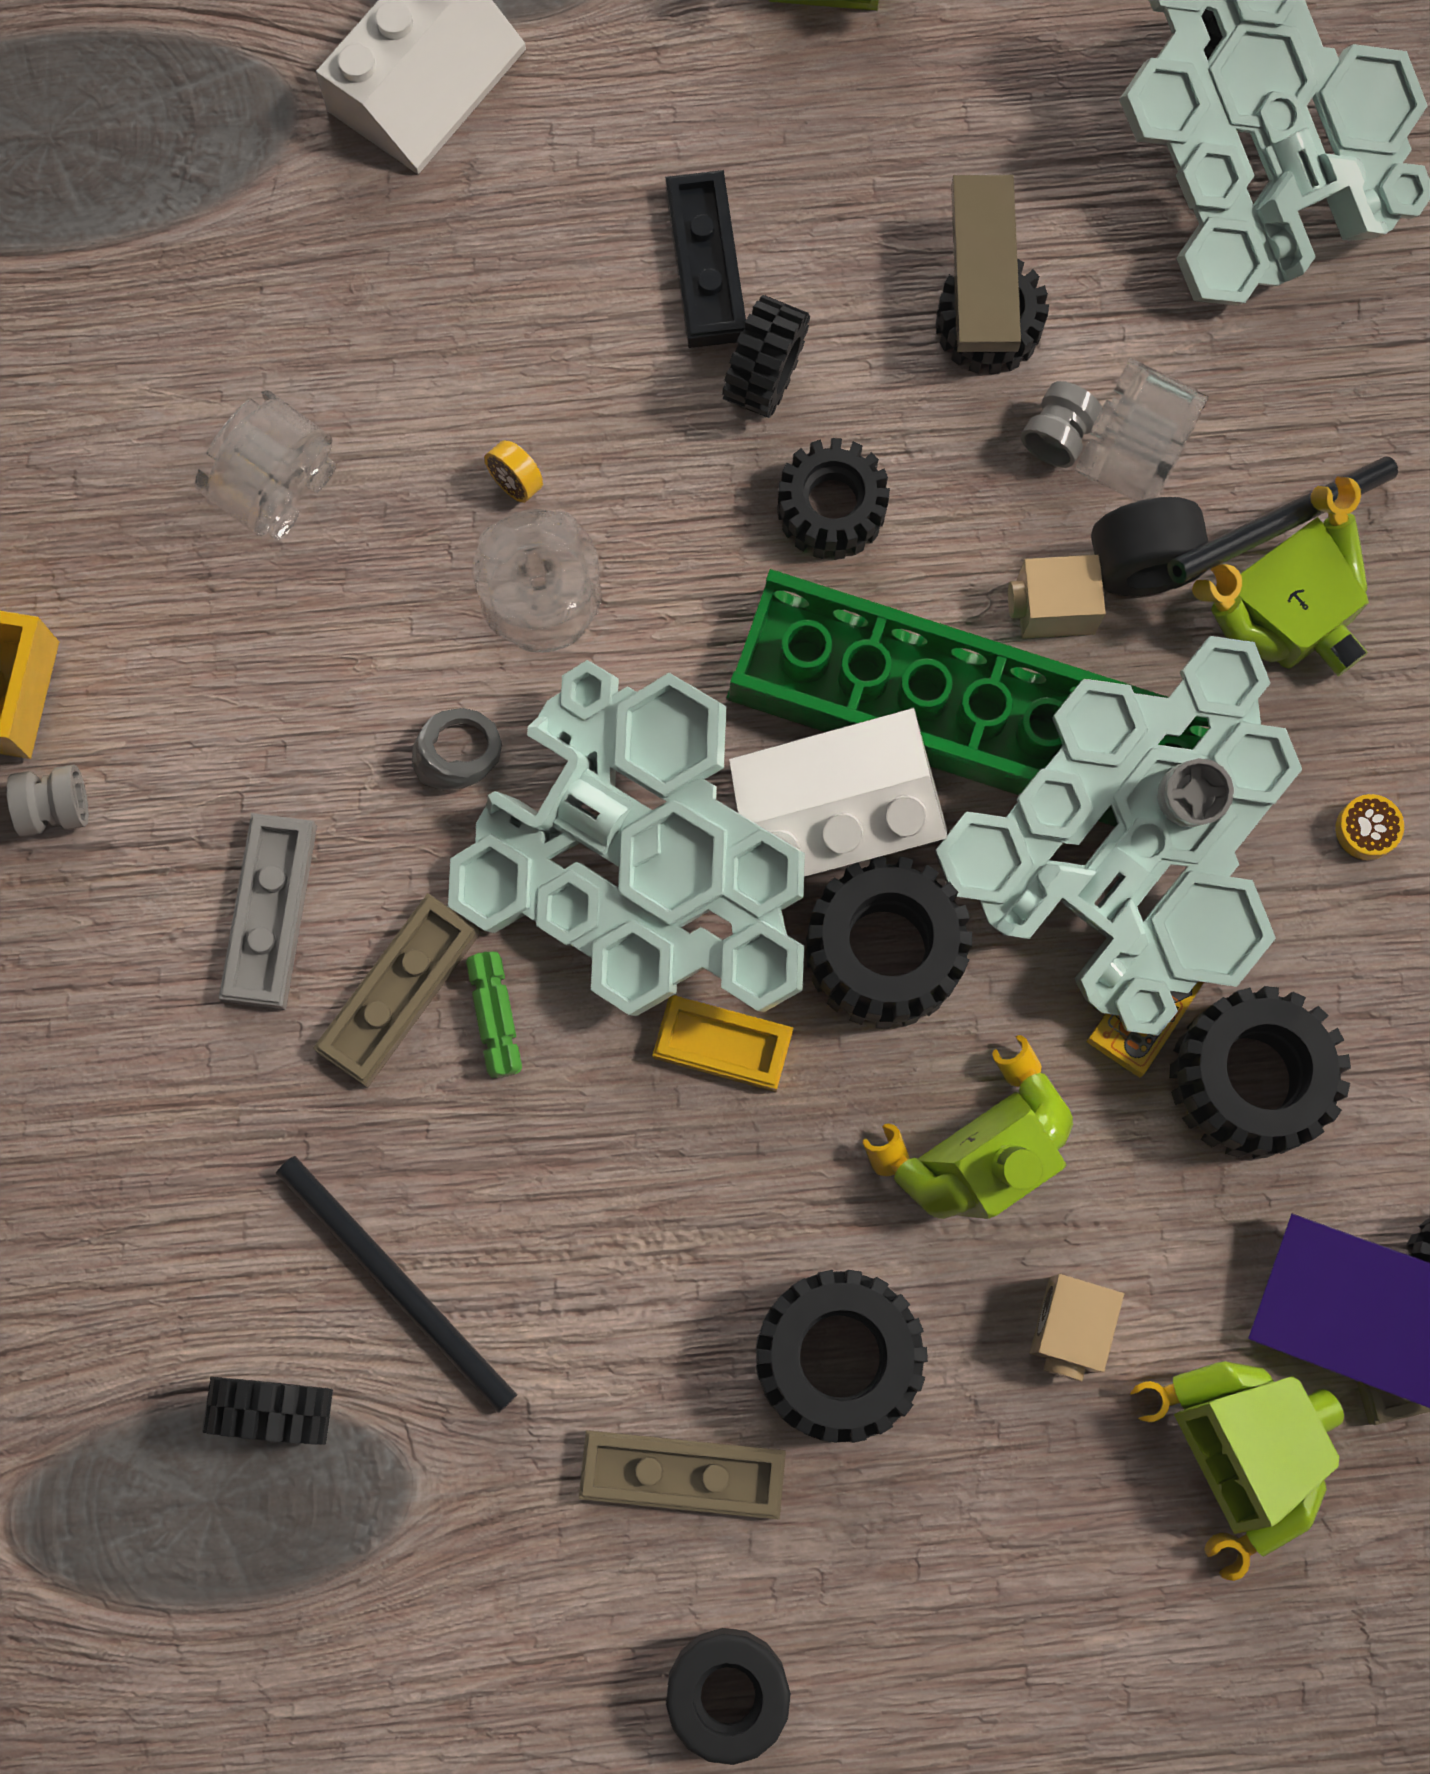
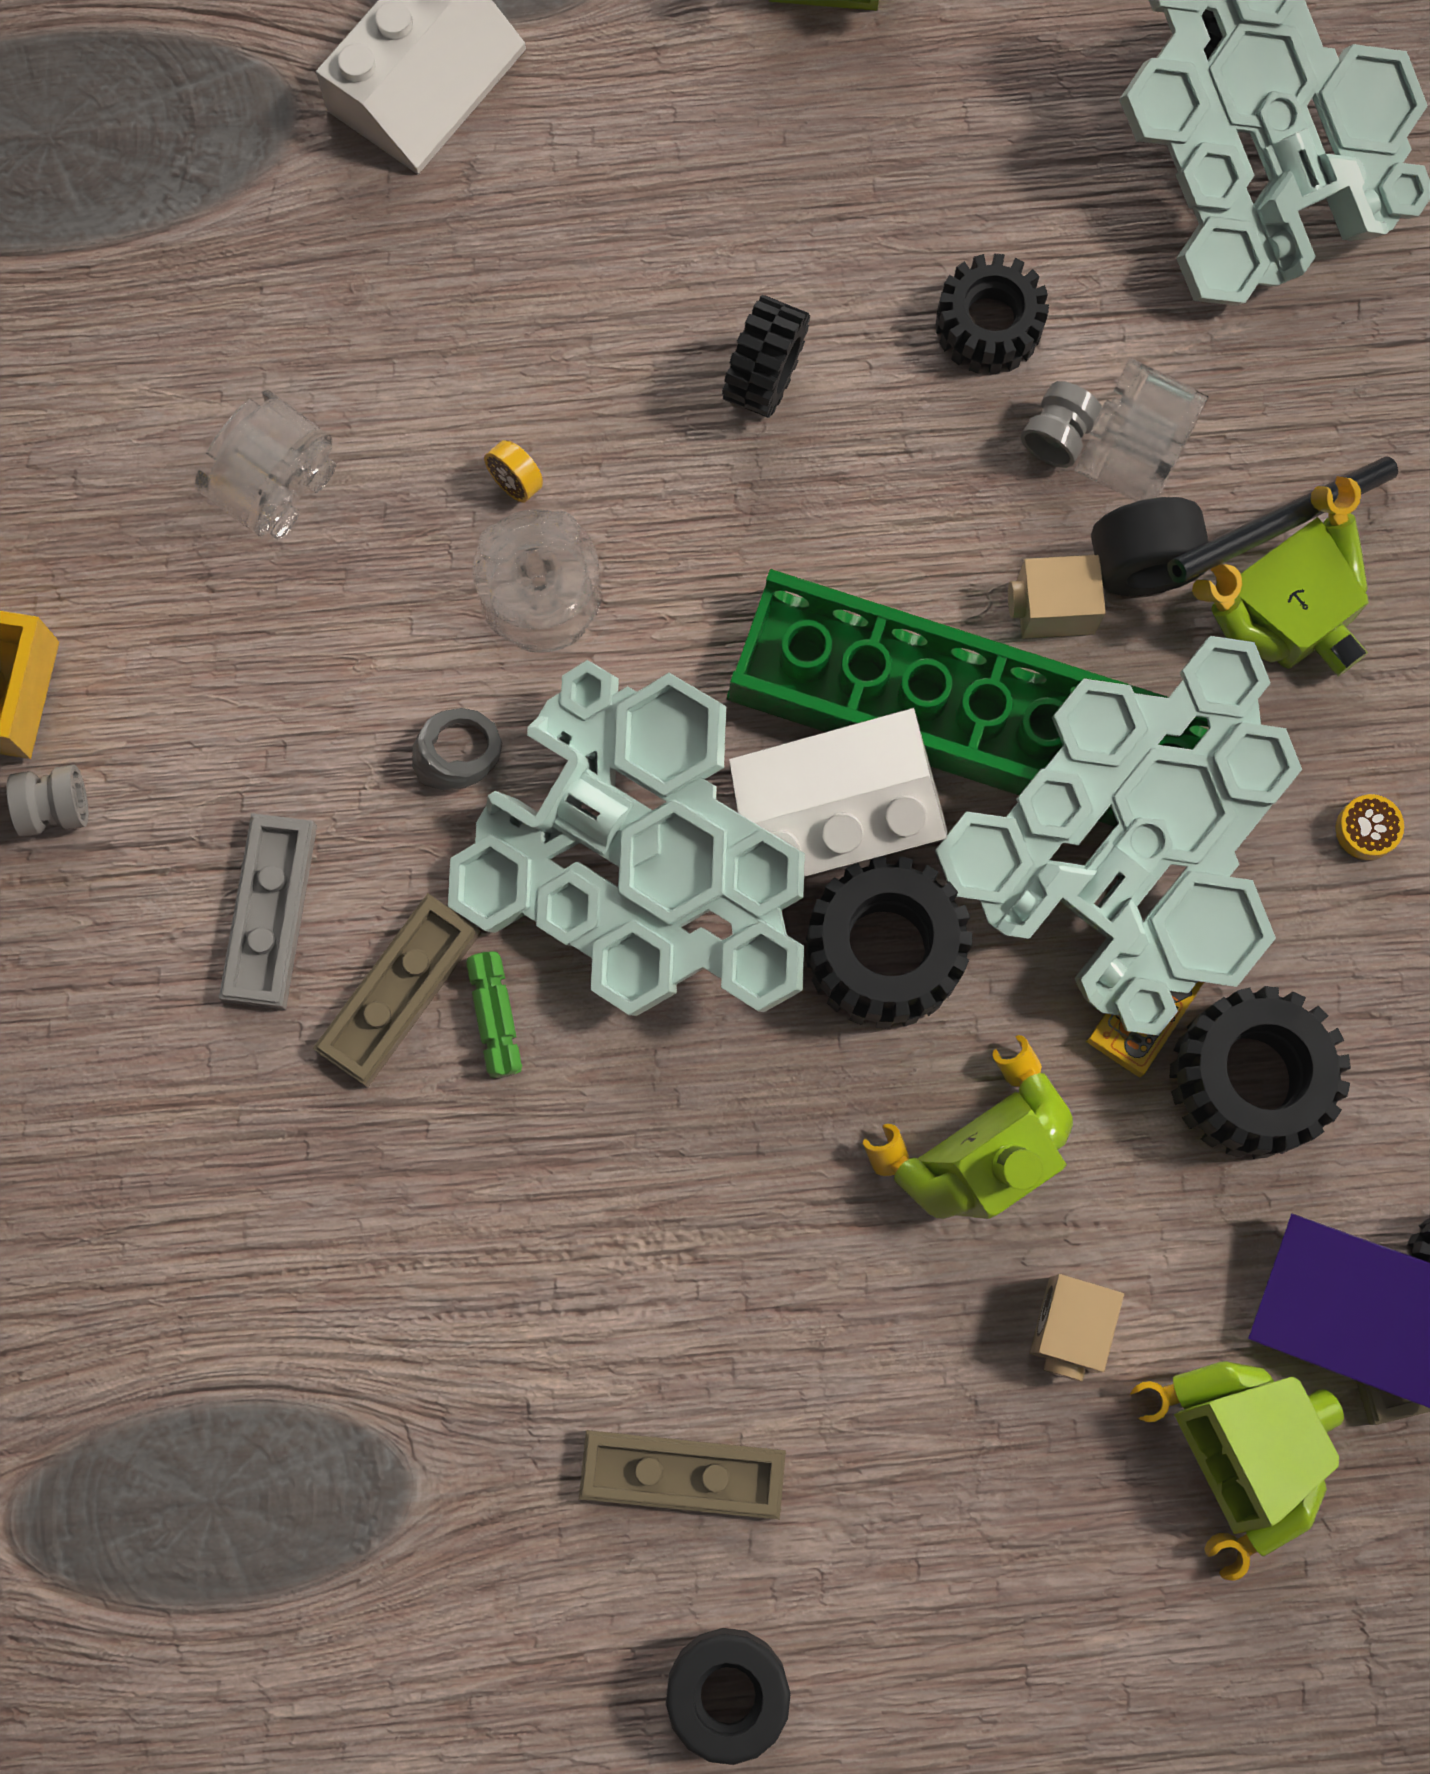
black tyre [202,1377,333,1445] -> none
black piece [276,1156,518,1414] -> none
yellow tile [652,995,794,1092] -> none
black tile [665,170,746,348] -> none
black tyre [755,1269,928,1443] -> none
black tyre [777,438,890,560] -> none
dark tan tile [951,175,1021,352] -> none
light grey wheel [1157,758,1234,828] -> none

